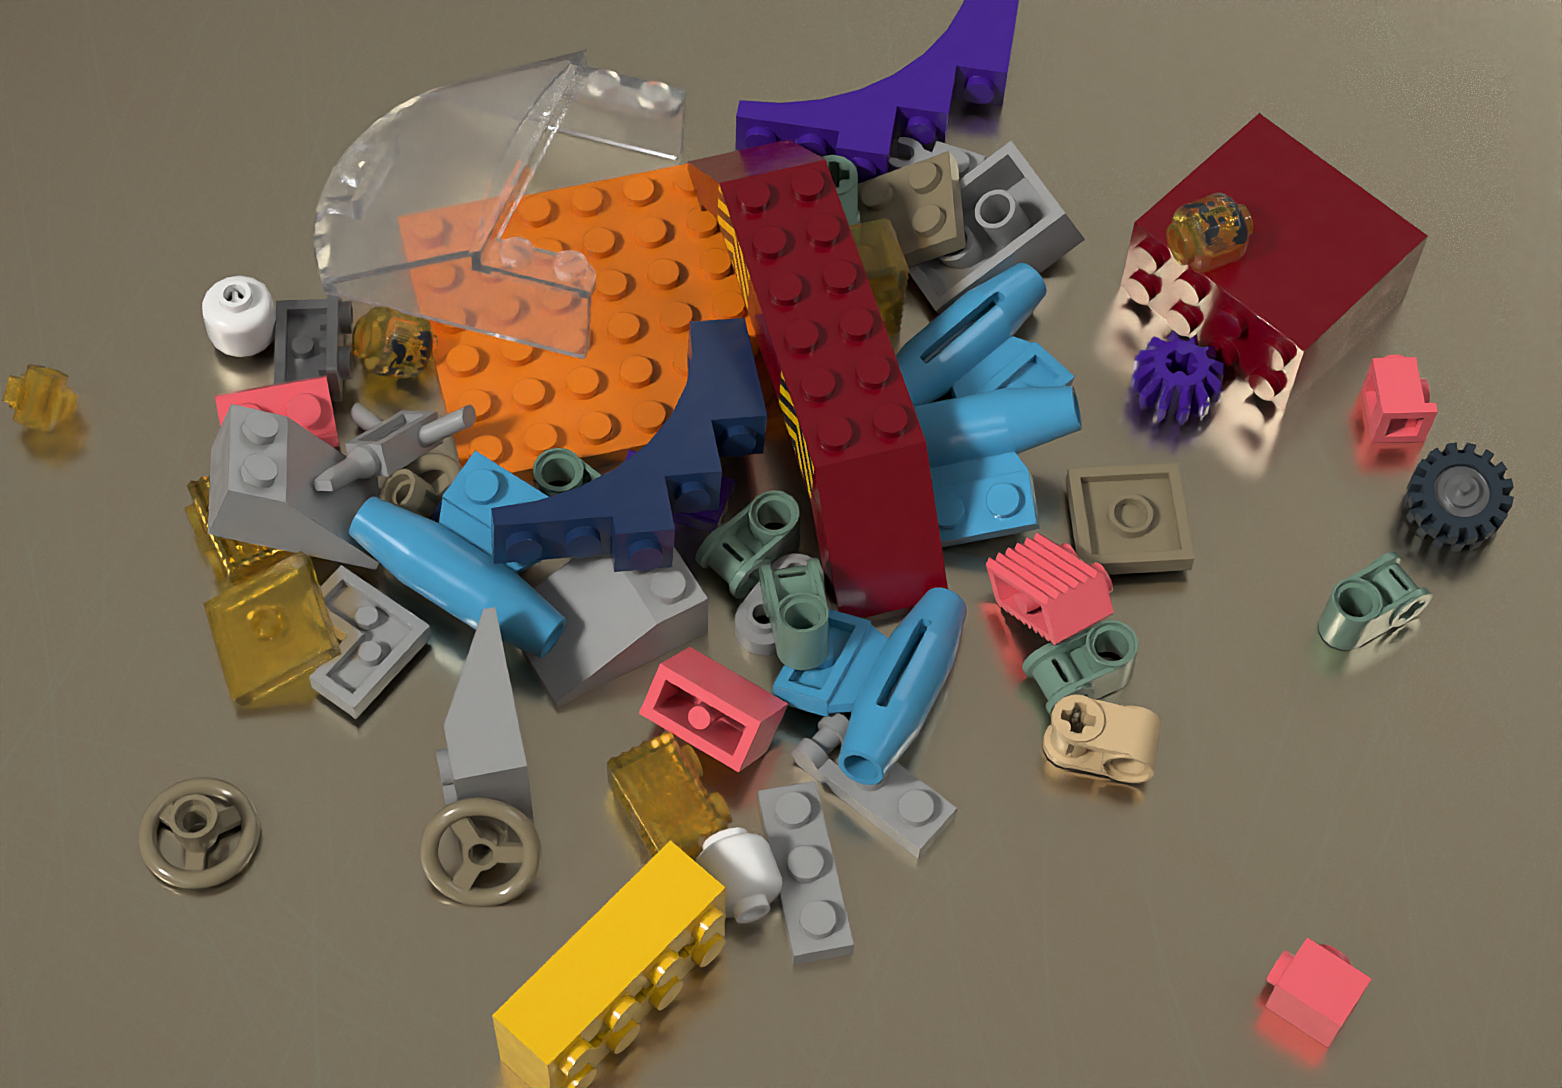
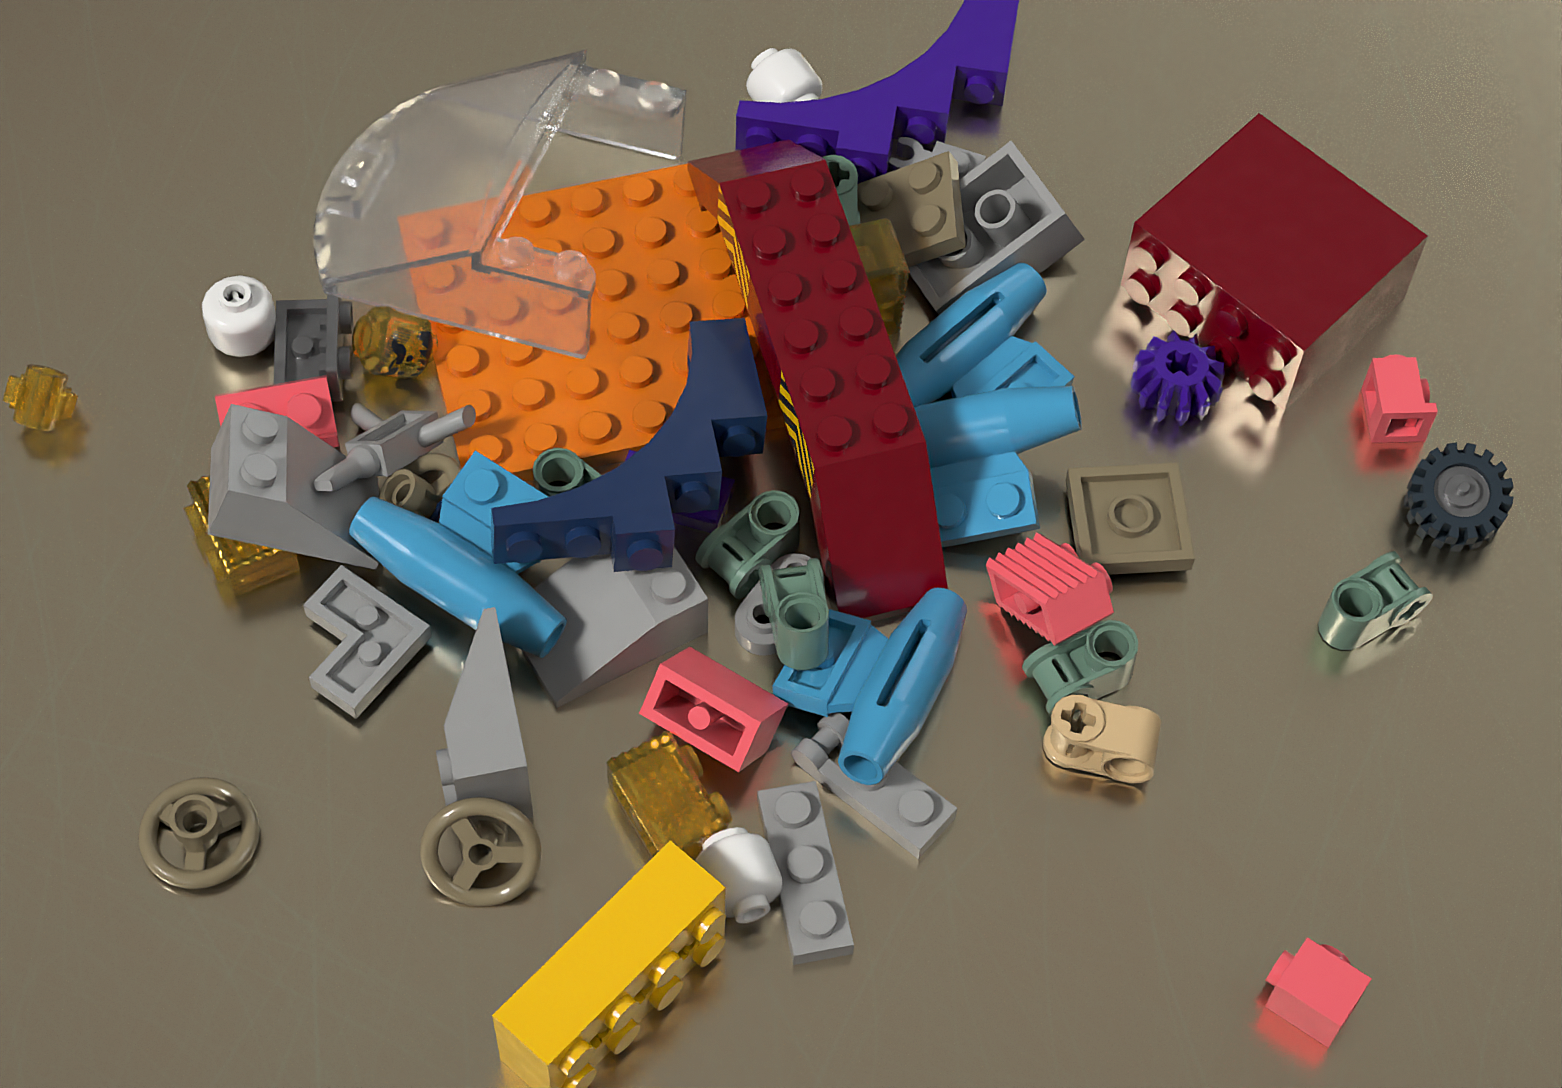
clear yellow plate [203,551,342,707] -> none
clear yellow head [1166,192,1253,273] -> none
none -> white head [746,48,822,103]

